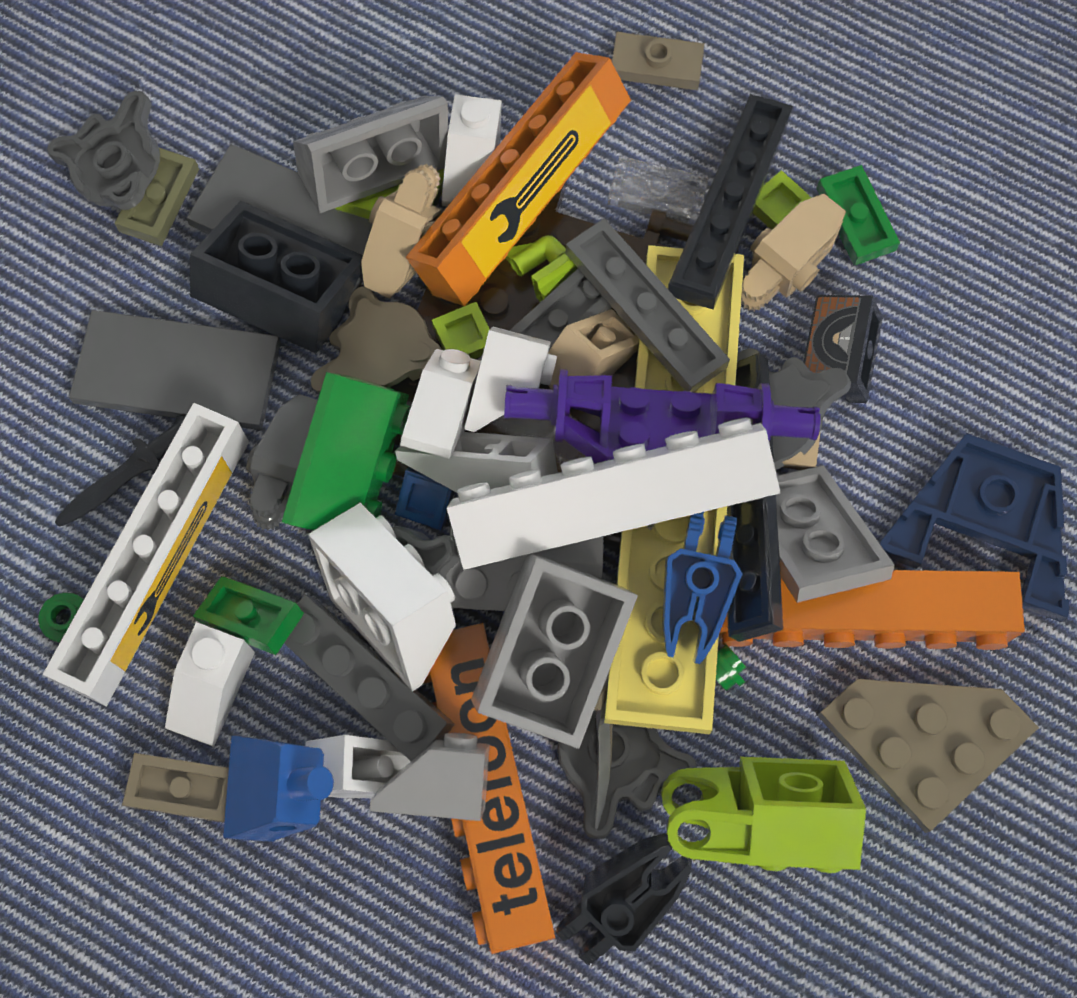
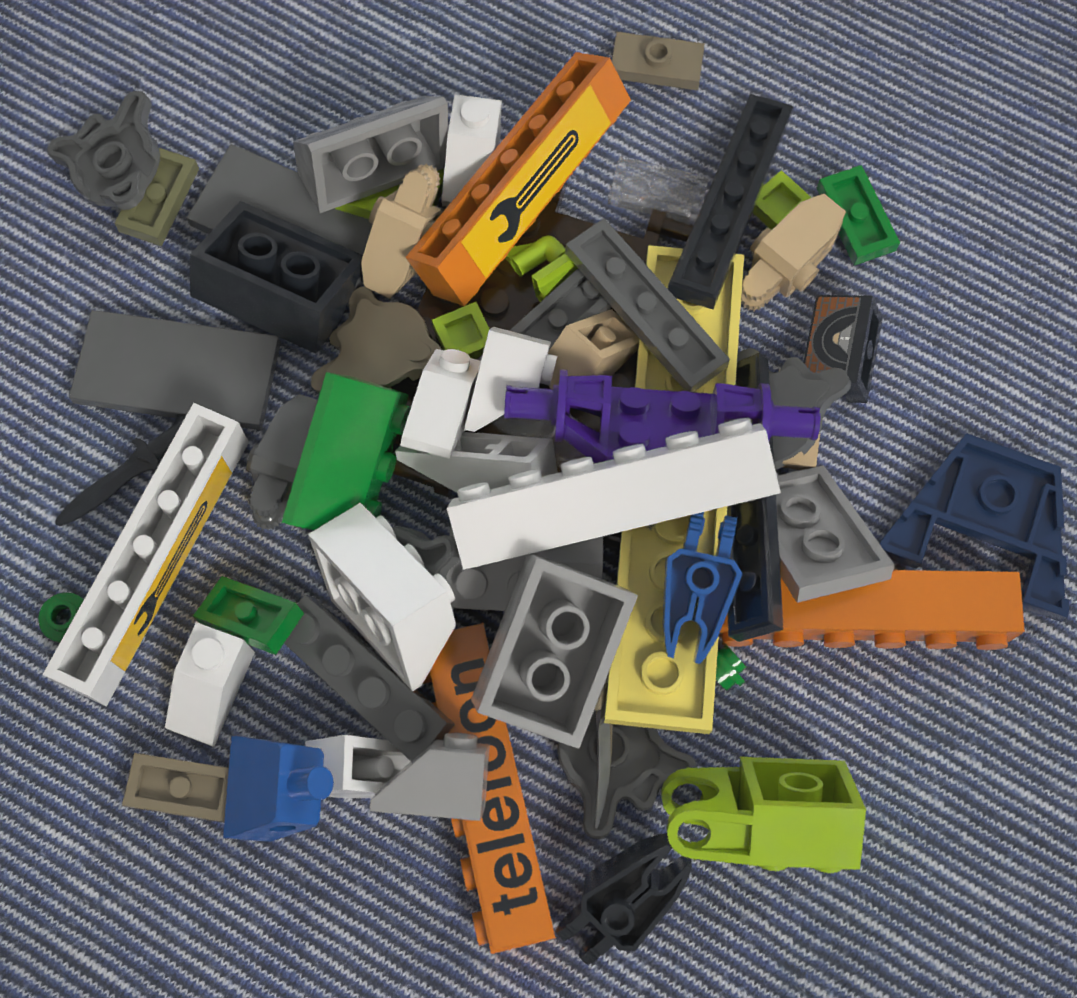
blue tile [395,467,454,530] -> none
dark tan plate [817,679,1039,833] -> none

